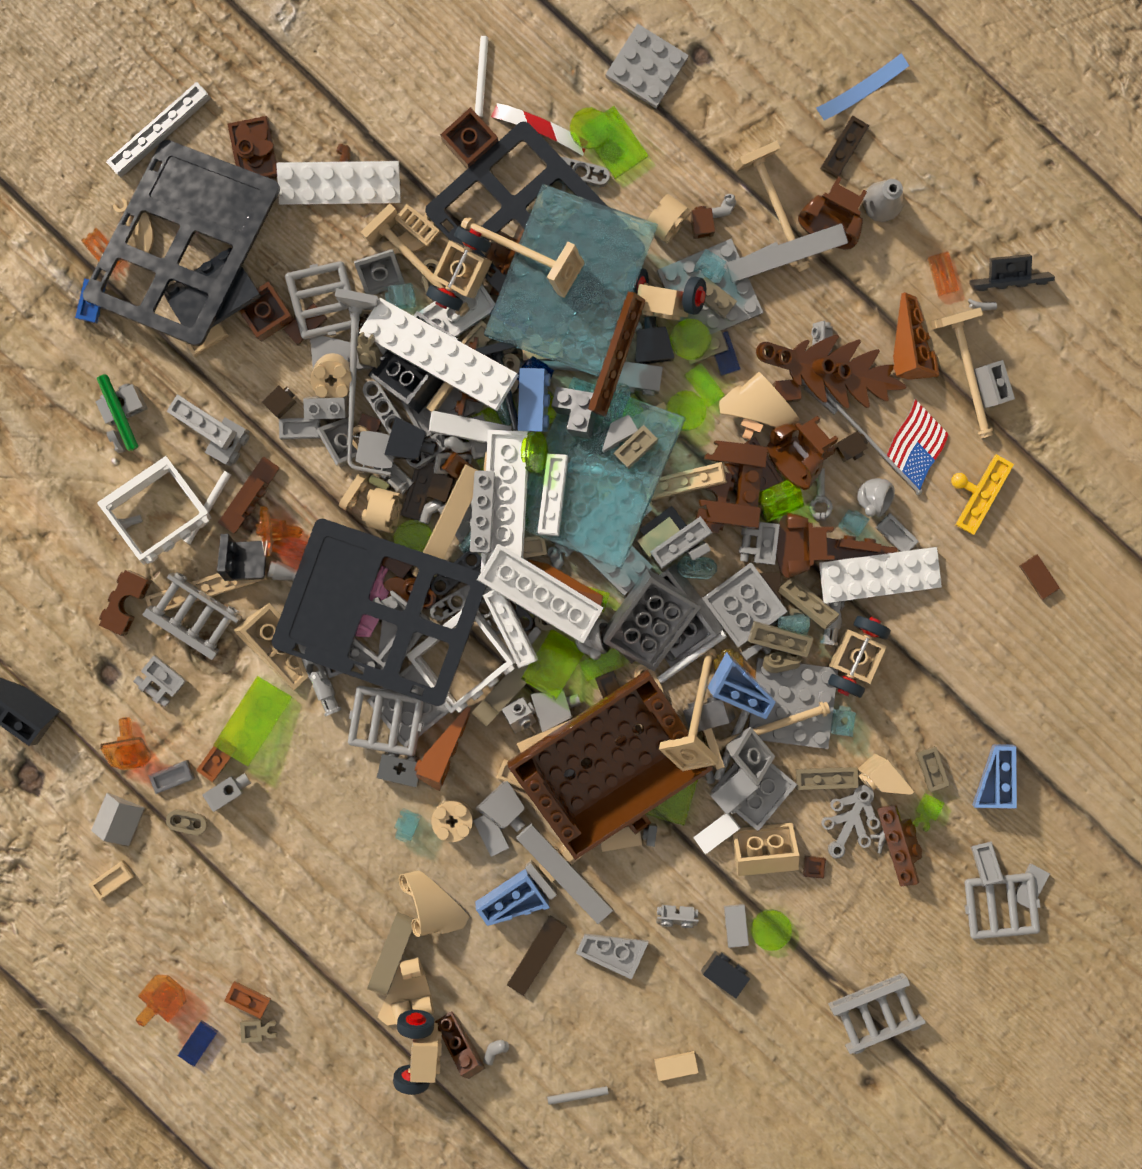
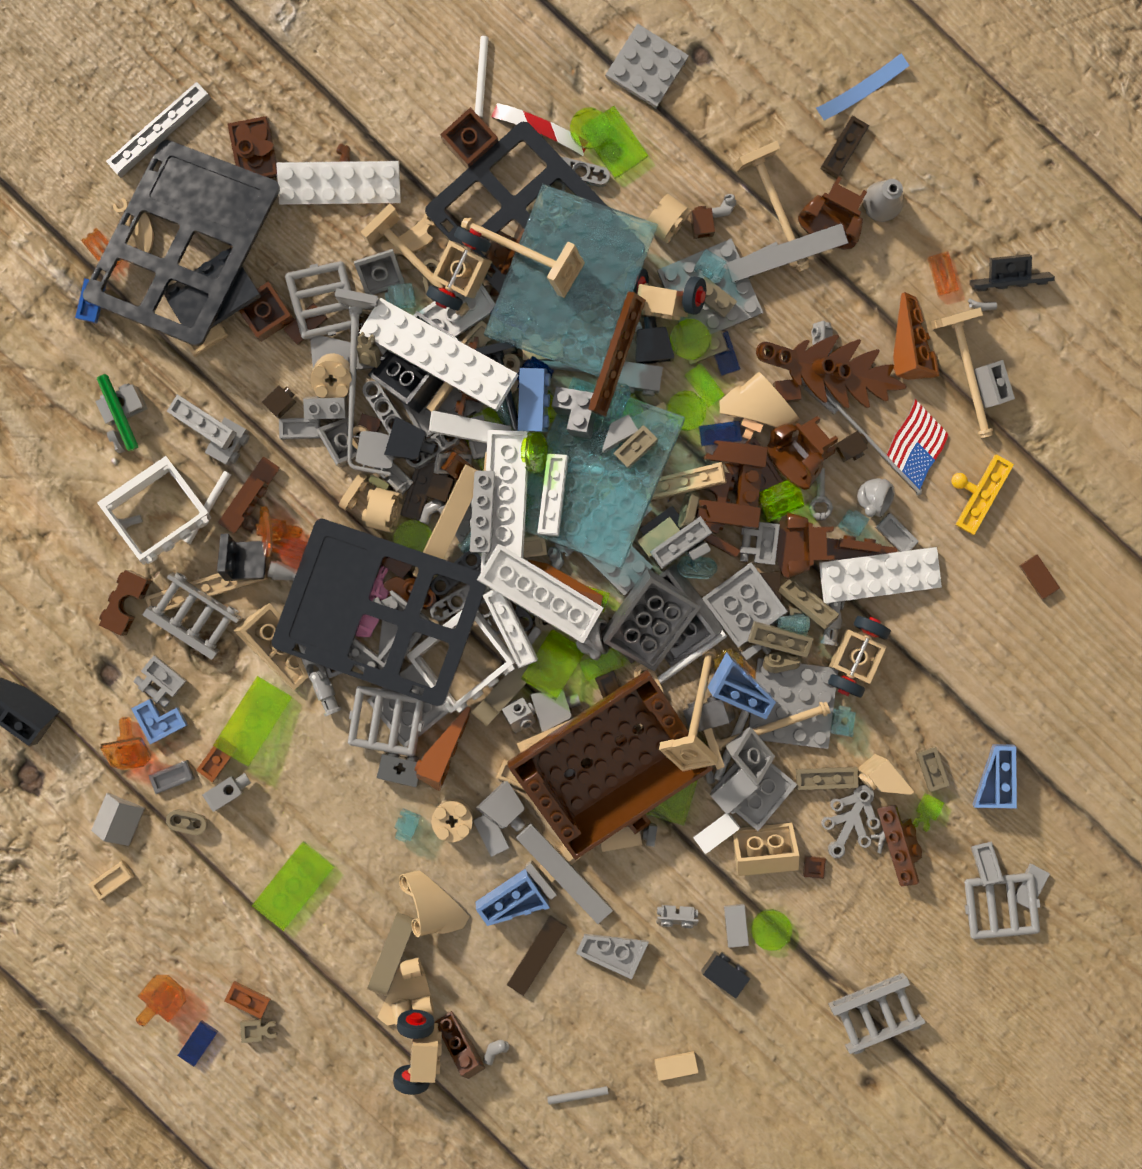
tan slope [395,204,440,247] -> none
light grey arm [444,436,471,453] -> none
none -> medium blue plate [131,699,188,745]
none -> clear neon green tile [252,841,335,931]
none -> dark tan plate [678,491,700,529]
none -> clear blue plate [698,421,742,447]
none -> reddish brown tile [703,534,741,557]

